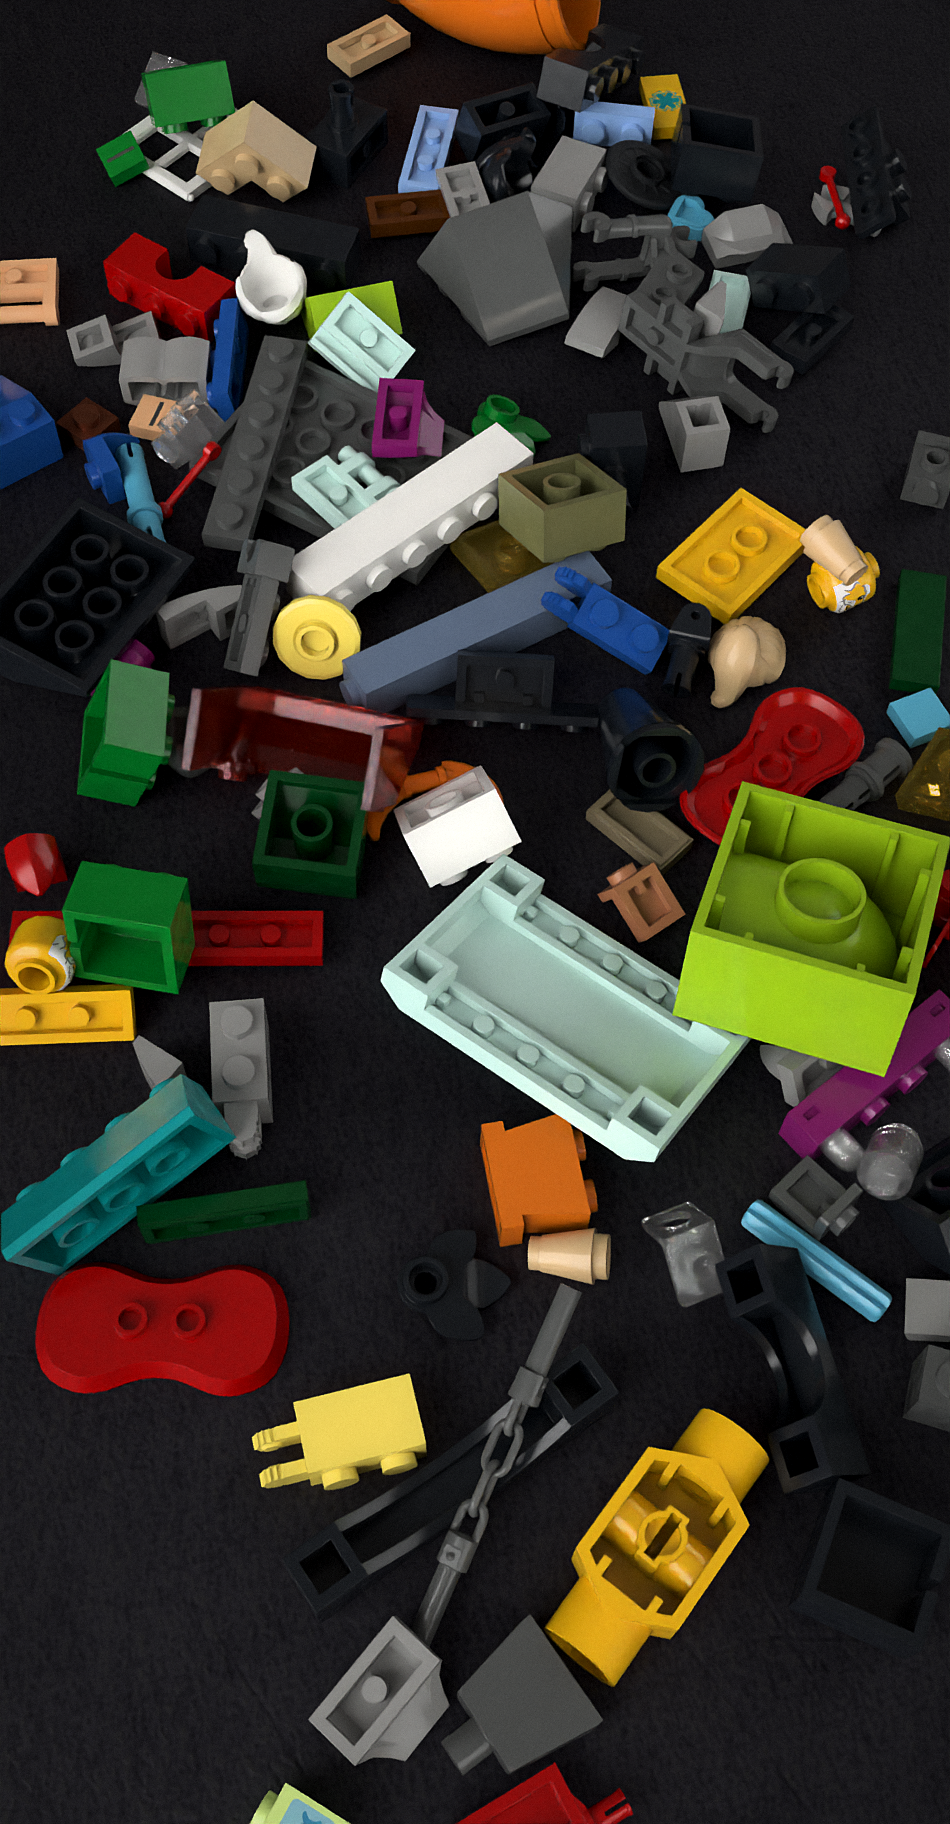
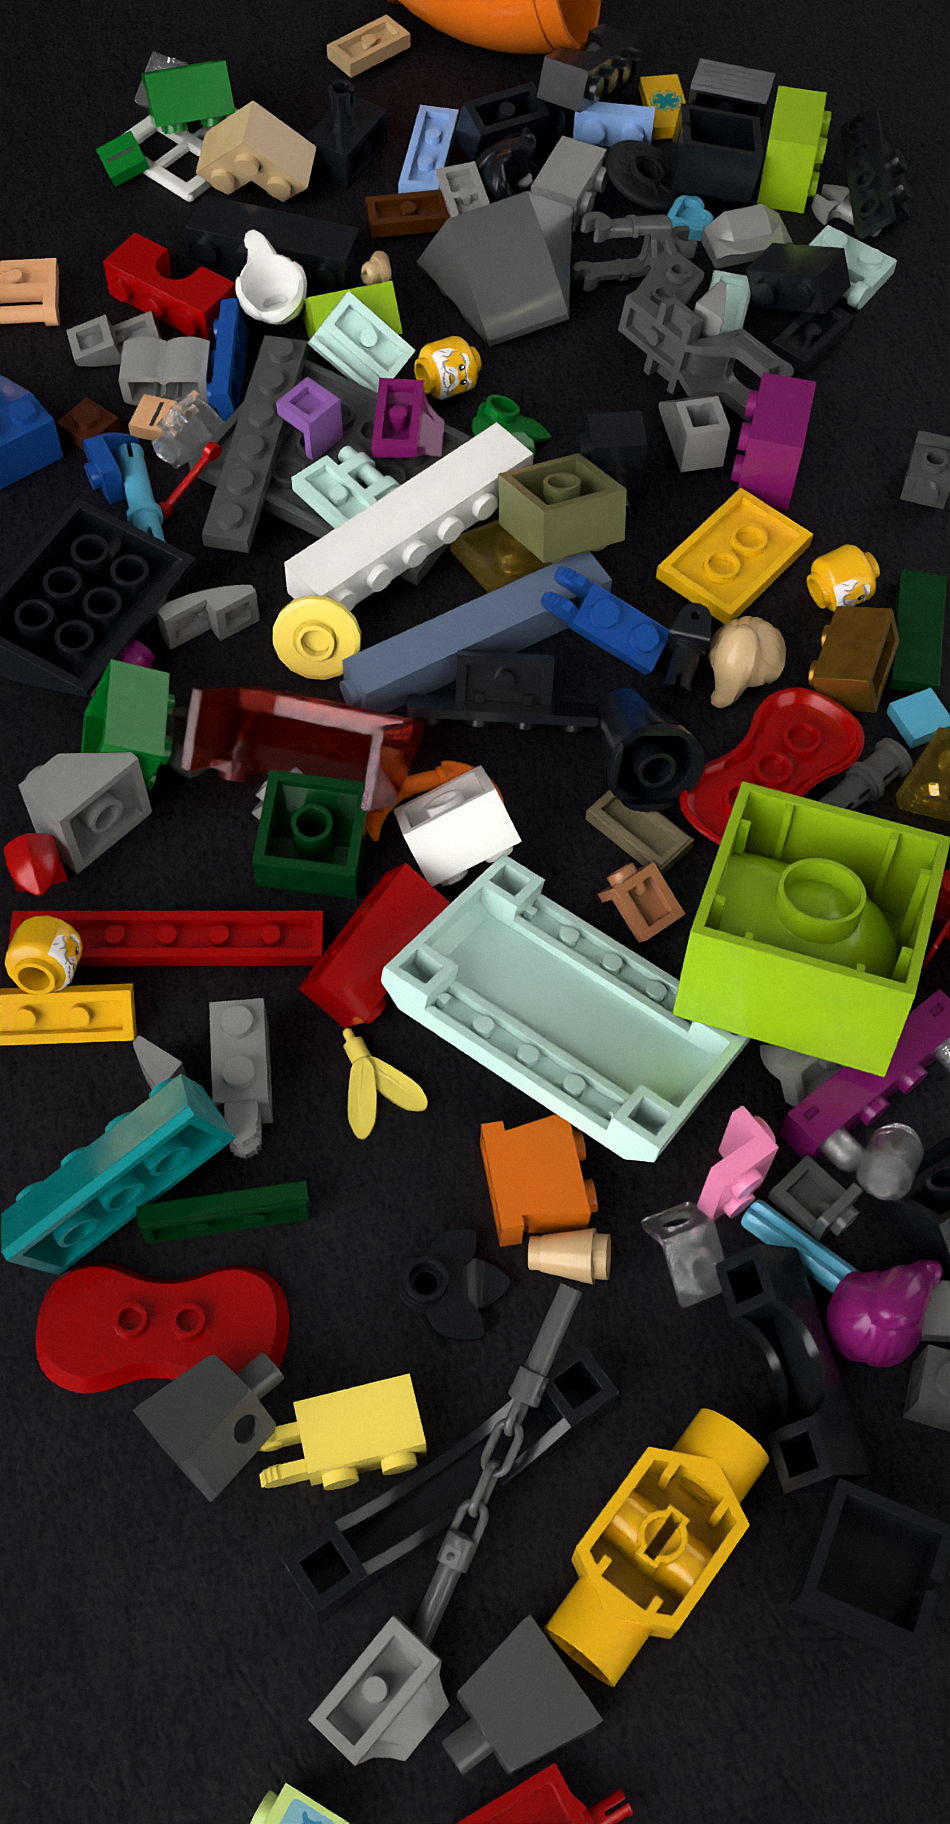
green piece [62,861,195,994] -> none
dark grey plate [223,538,295,677] -> none
light grey slope [564,286,626,358] -> none
tan cone [800,515,868,586] -> none
red hinge [819,166,851,230] -> none
none -> light grey slope [18,752,152,874]
none -> dark grey torso [133,1352,285,1502]
none -> medium lavender panel [276,377,343,461]
none -> red brick [298,863,451,1028]
none -> light yellow piece [343,1028,428,1140]
none -> tan arm [361,251,392,285]
none -> yellow head [414,336,481,400]
none -> black brick [688,58,776,131]
none -> bright pink bracket [697,1106,779,1223]
none -> magenta brick [731,372,816,510]
none -> lime brick [757,86,832,214]
none -> light aqua plate [809,225,897,310]
none -> pearl gold brick [809,606,899,713]
none -> magenta hair [826,1260,943,1367]

